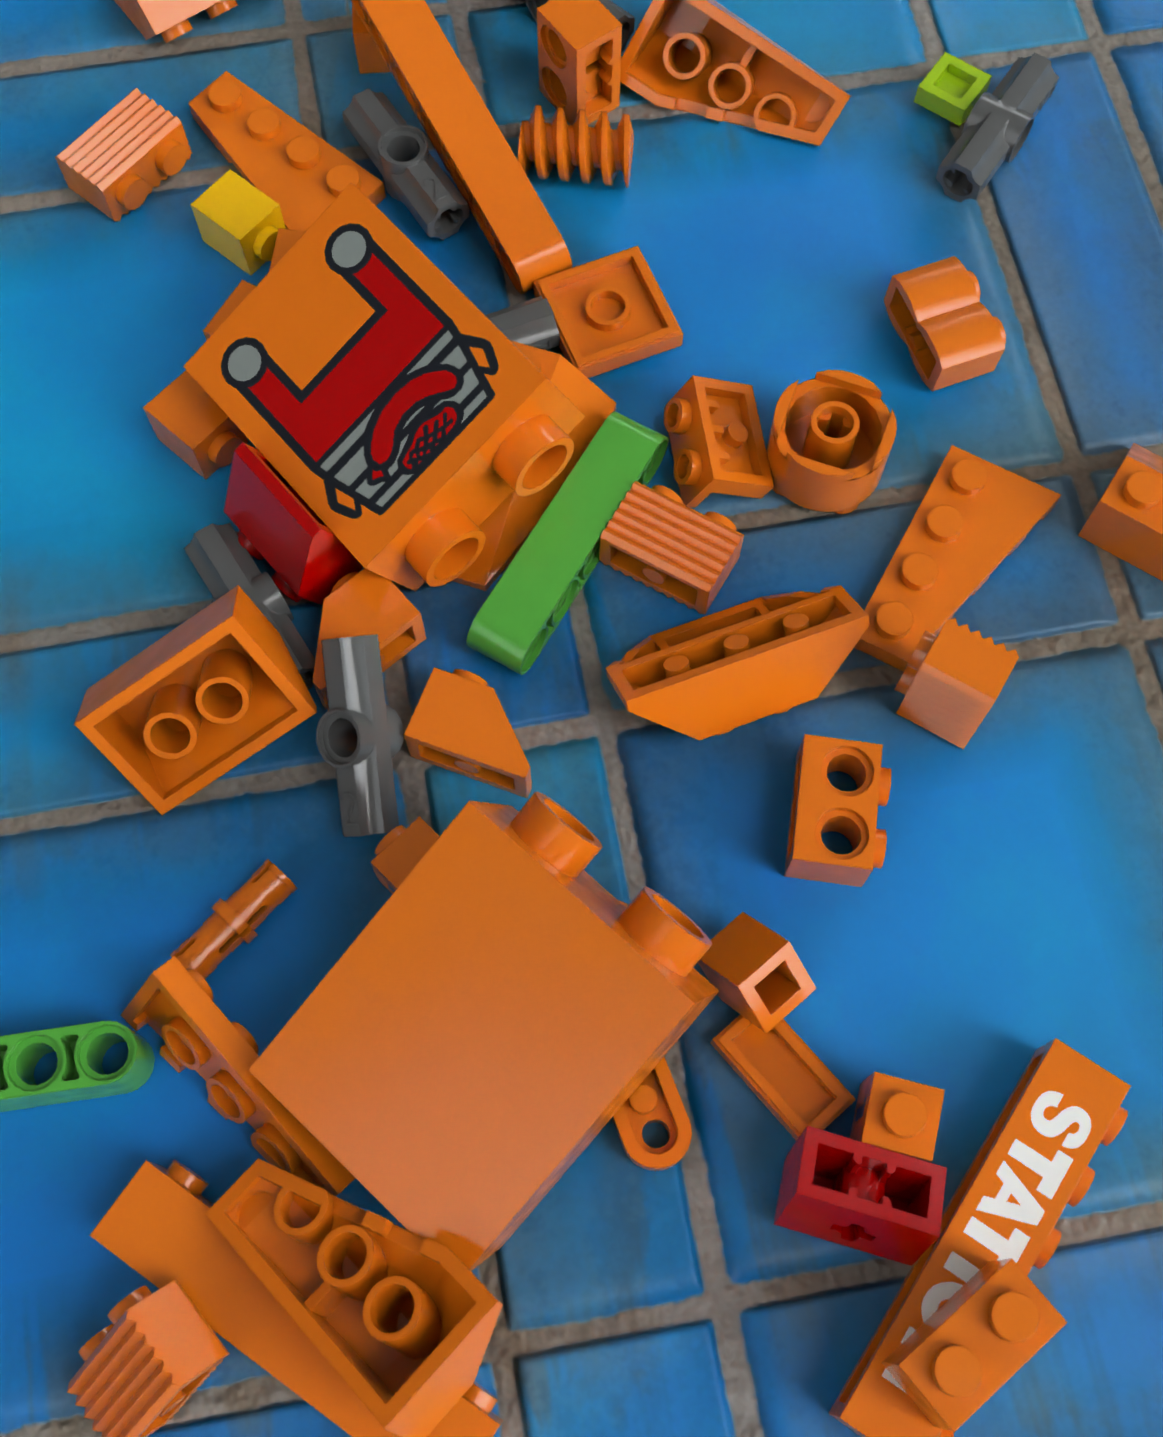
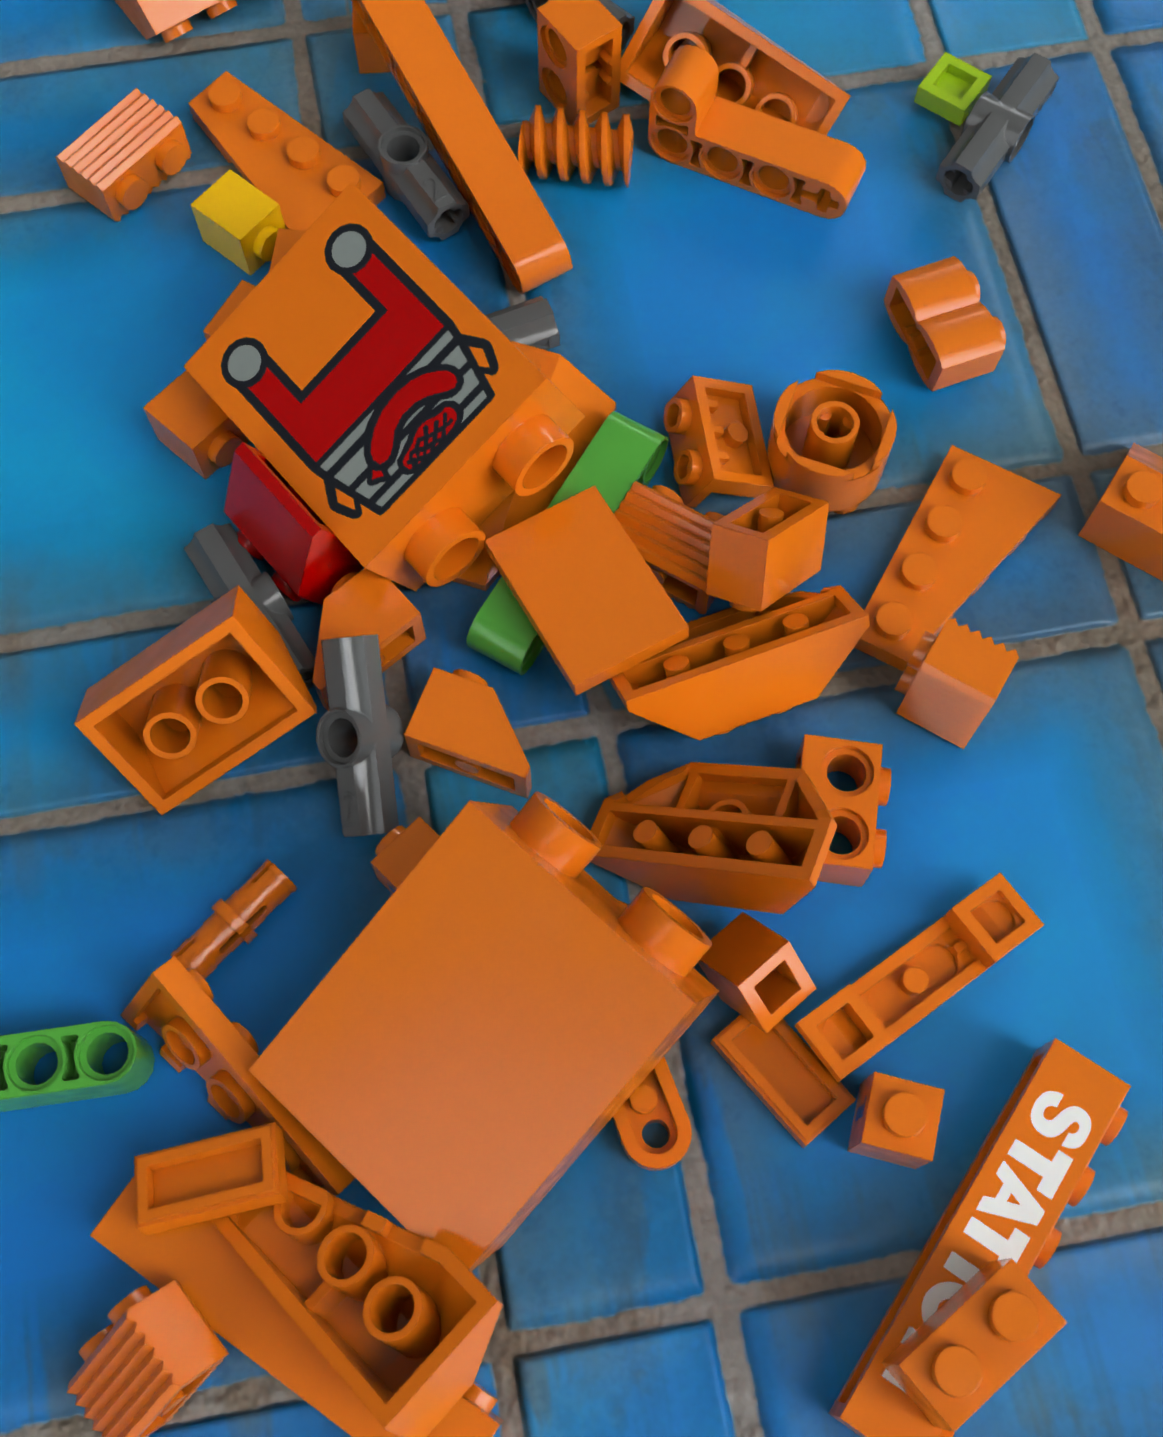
orange plate [533,246,683,378] -> none
red brick [774,1126,947,1266] -> none
none -> orange tile [134,1122,288,1236]
none -> orange tile [484,485,689,696]
none -> orange wedge [590,762,837,915]
none -> orange beam [648,45,866,219]
none -> orange brick [706,487,829,612]
none -> orange slope [794,872,1044,1082]

